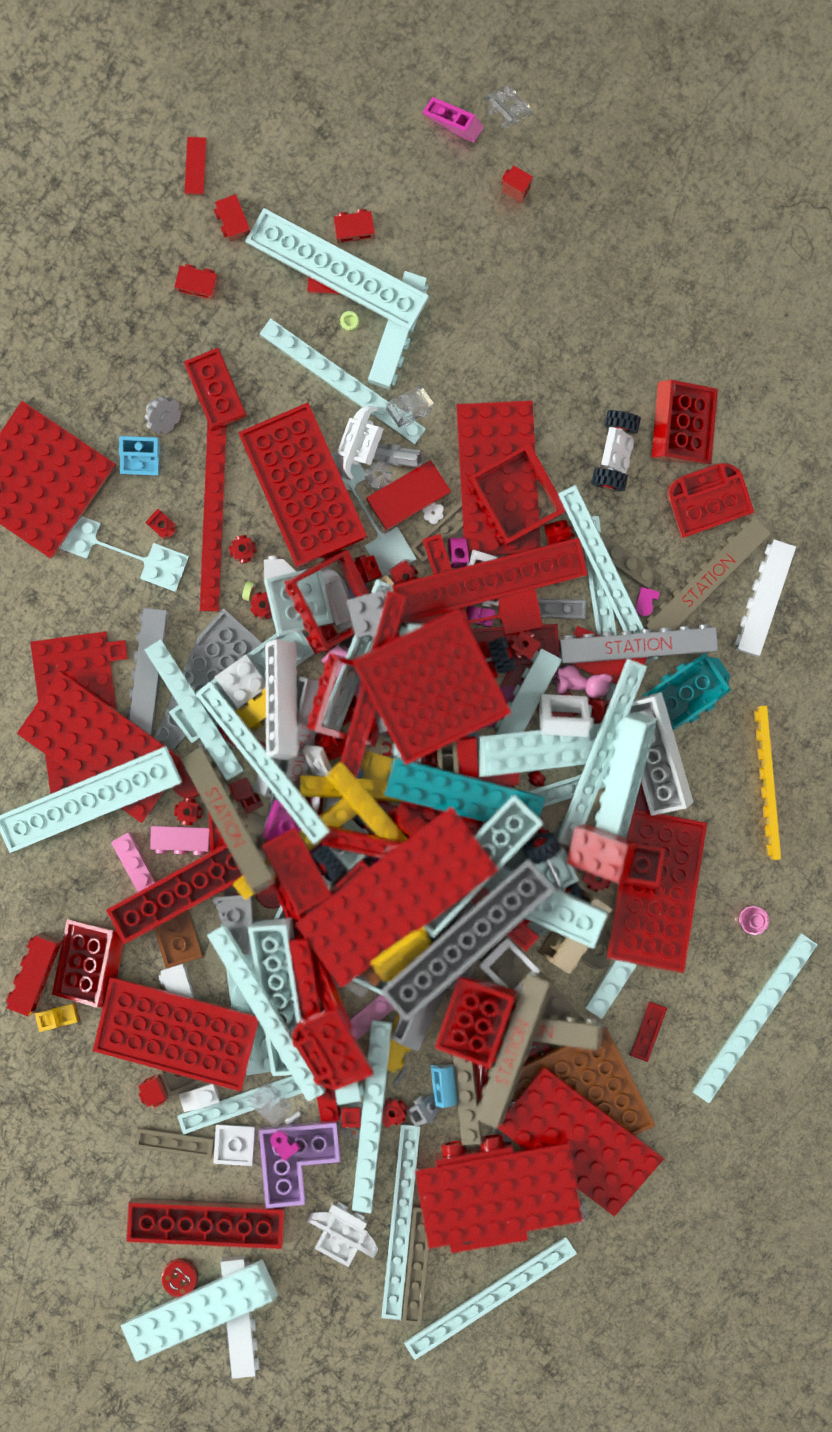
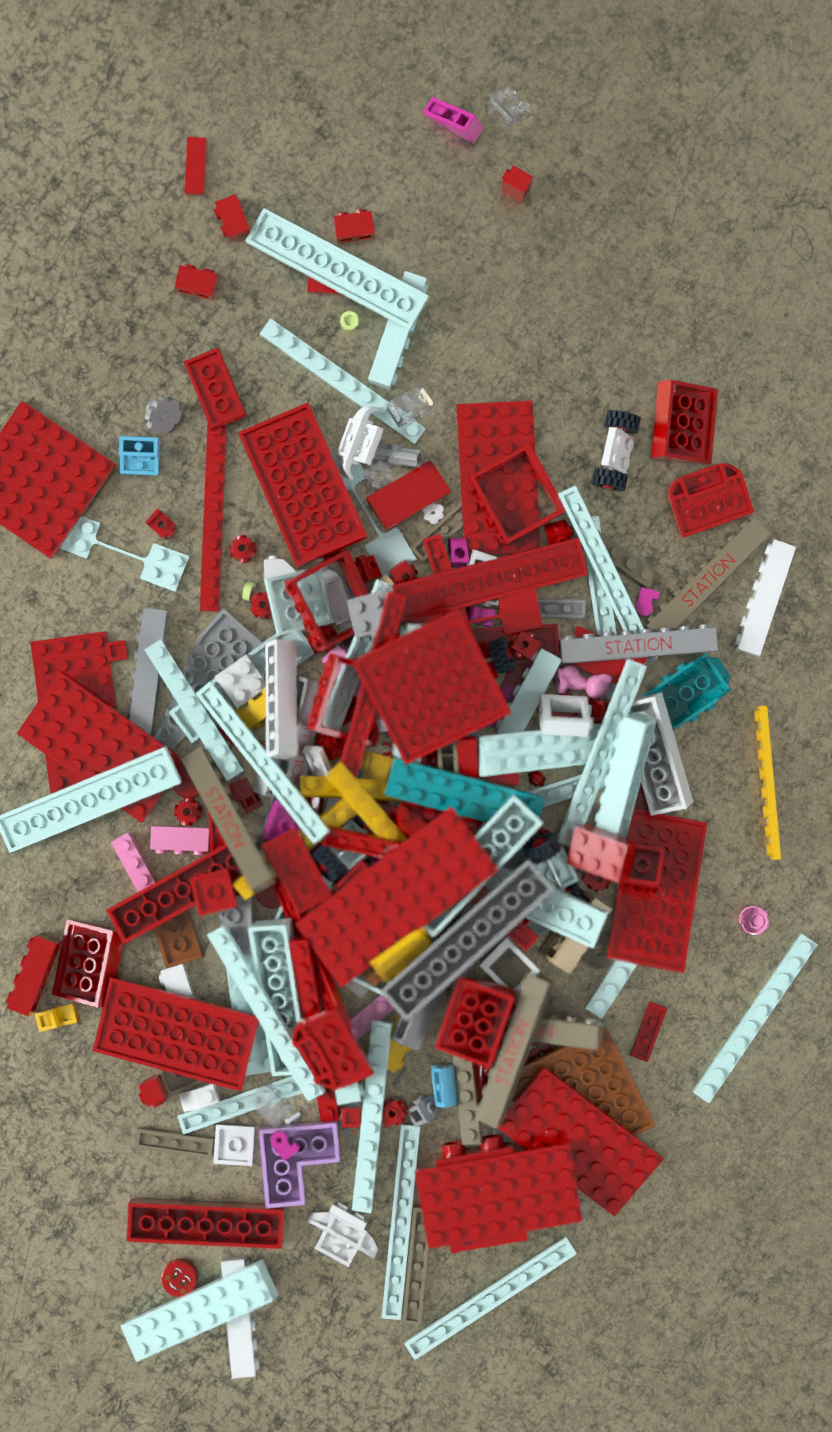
none -> red plate [190,868,238,916]

